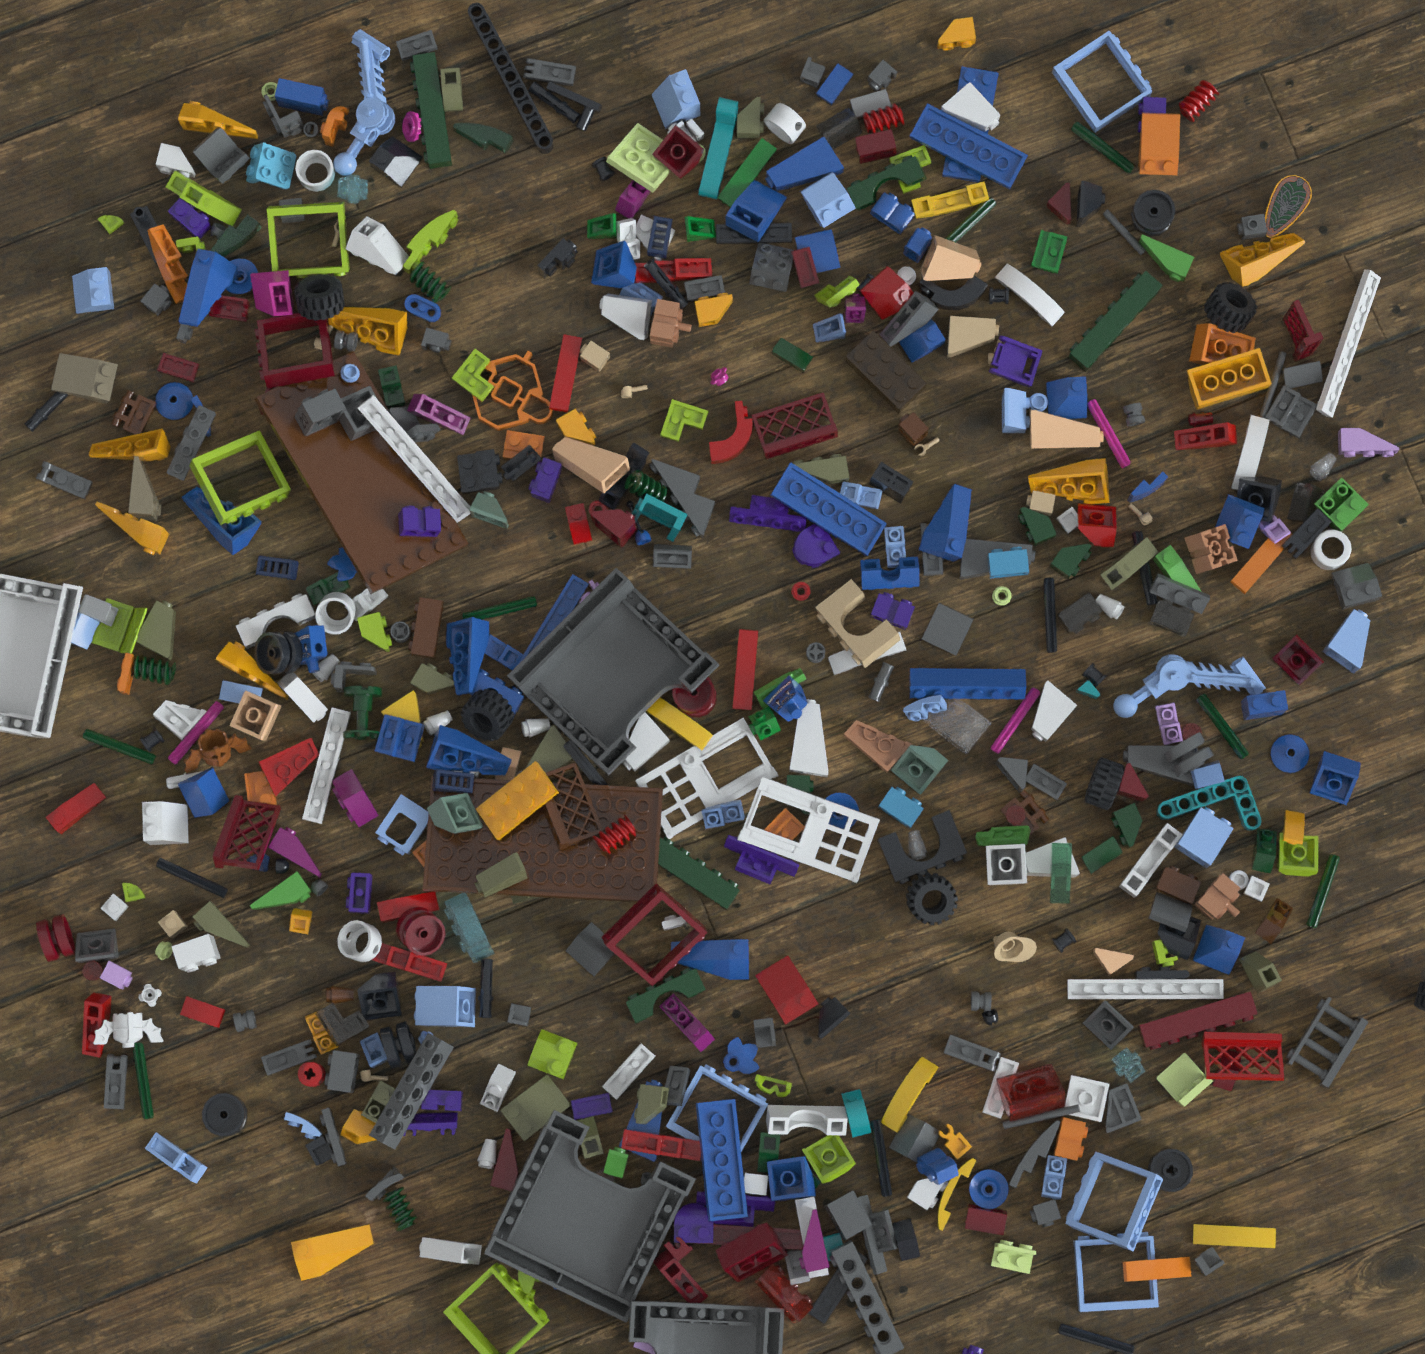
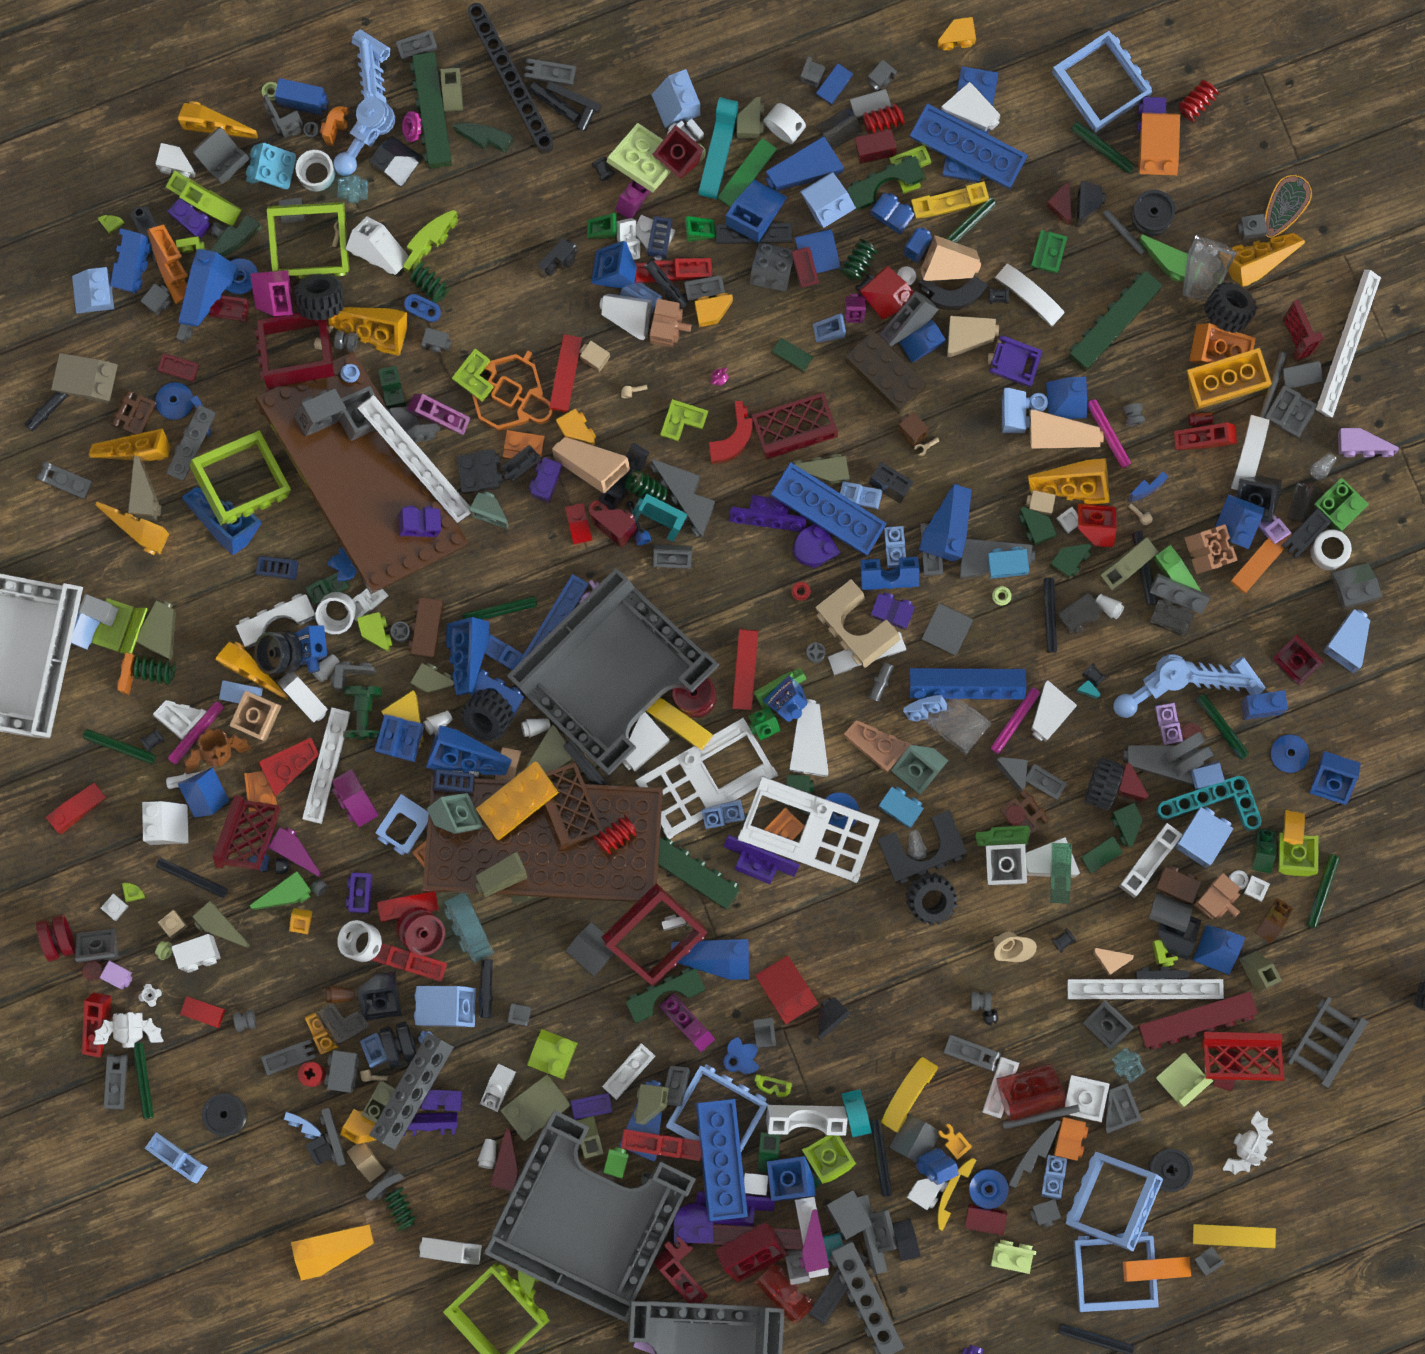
lime plate [814,276,860,308] -> none
none -> blue wedge [110,228,152,294]
none -> tan slope [347,1143,386,1183]
none -> dark green piece [840,238,878,281]
none -> clear slope [1182,236,1236,302]
none -> white helmet [1223,1111,1273,1175]

